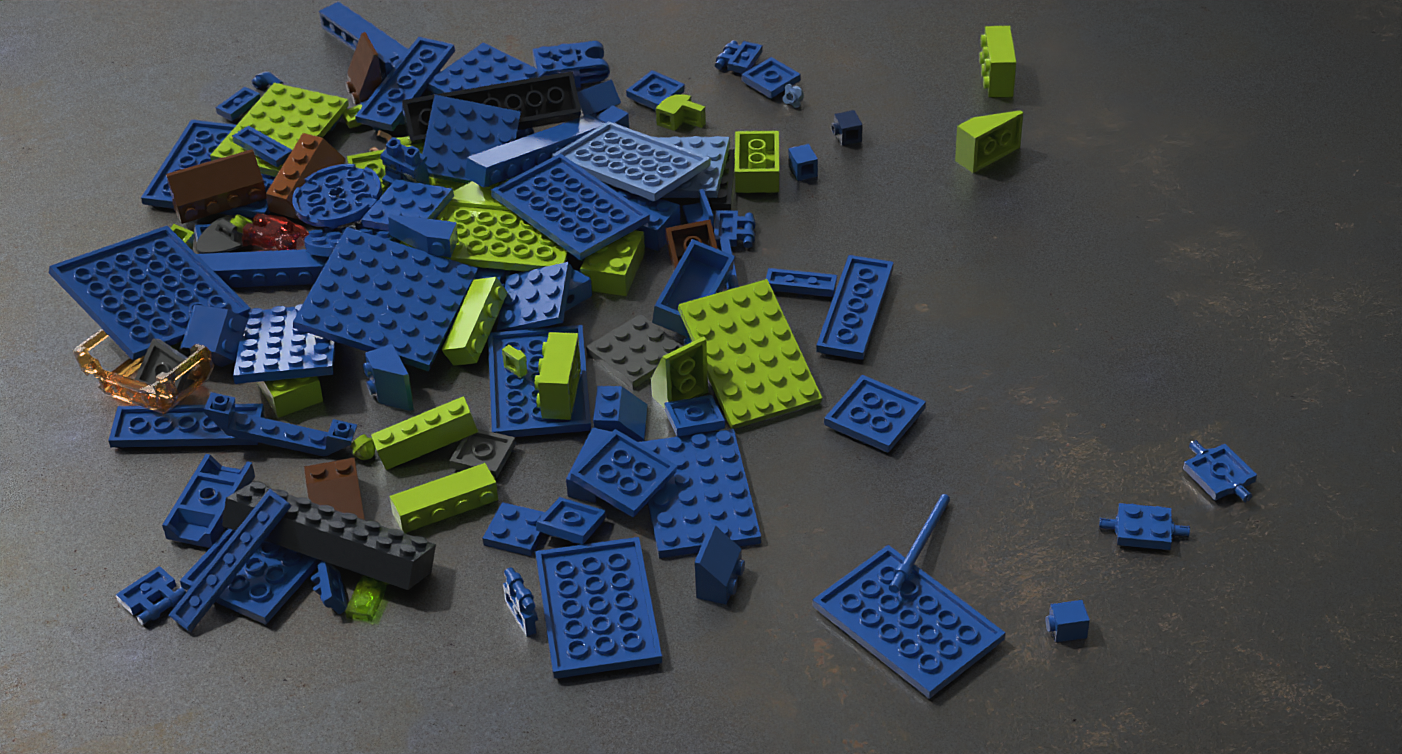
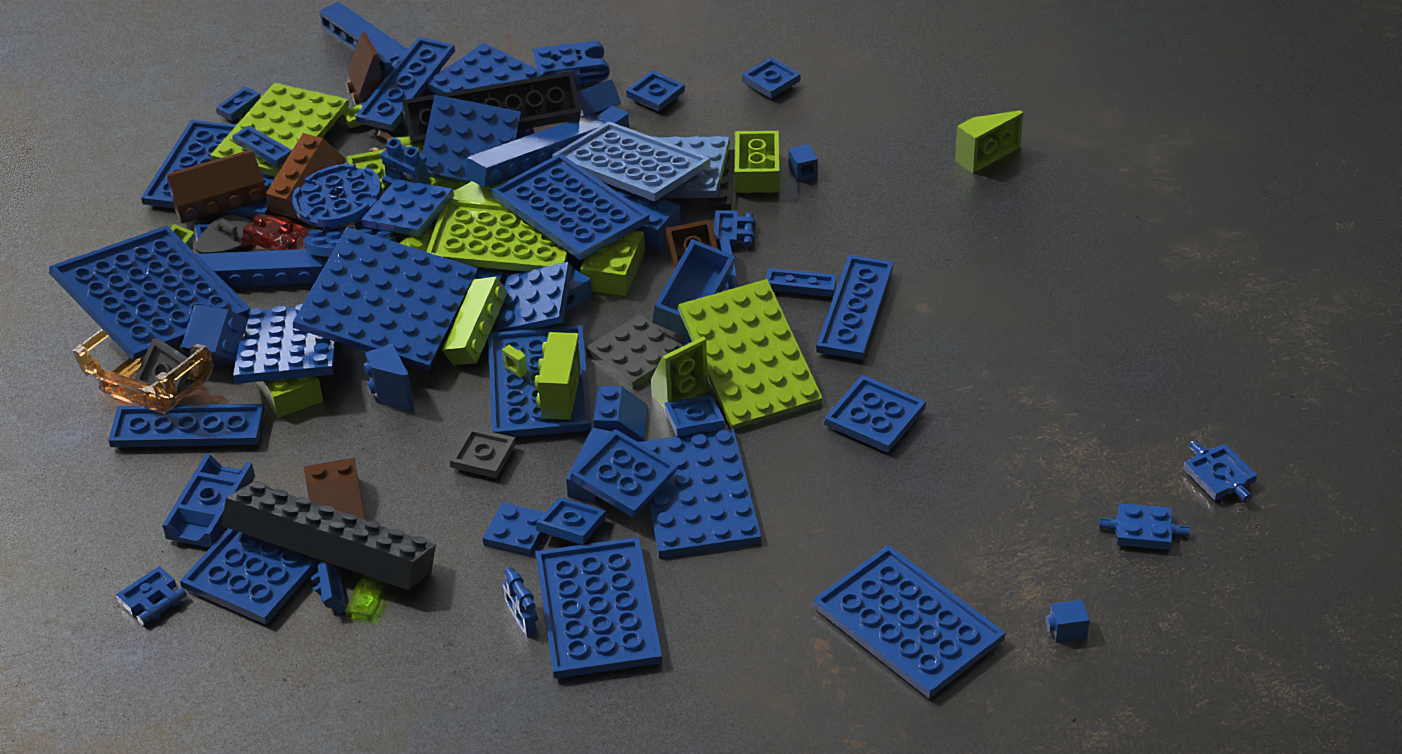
blue tile [169,489,292,632] -> none
blue slope [204,392,357,457] -> none
lime plate [230,214,253,234] -> none
blue arm [252,71,283,88] -> none
lime plate [350,434,376,460] -> none
lime slope [371,396,479,470] -> none
blue slope [388,214,458,258] -> none
lime brick [390,463,499,533] -> none
lime brick [656,95,706,131] -> none
blue panel [682,189,714,232] -> none
blue slope [694,524,745,605] -> none
blue plate [714,40,763,74] -> none
medium blue plate [783,84,804,108] -> none
dark blue brick [831,110,863,146] -> none
blue bar [889,494,950,593] -> none
lime brick [979,26,1016,97] -> none

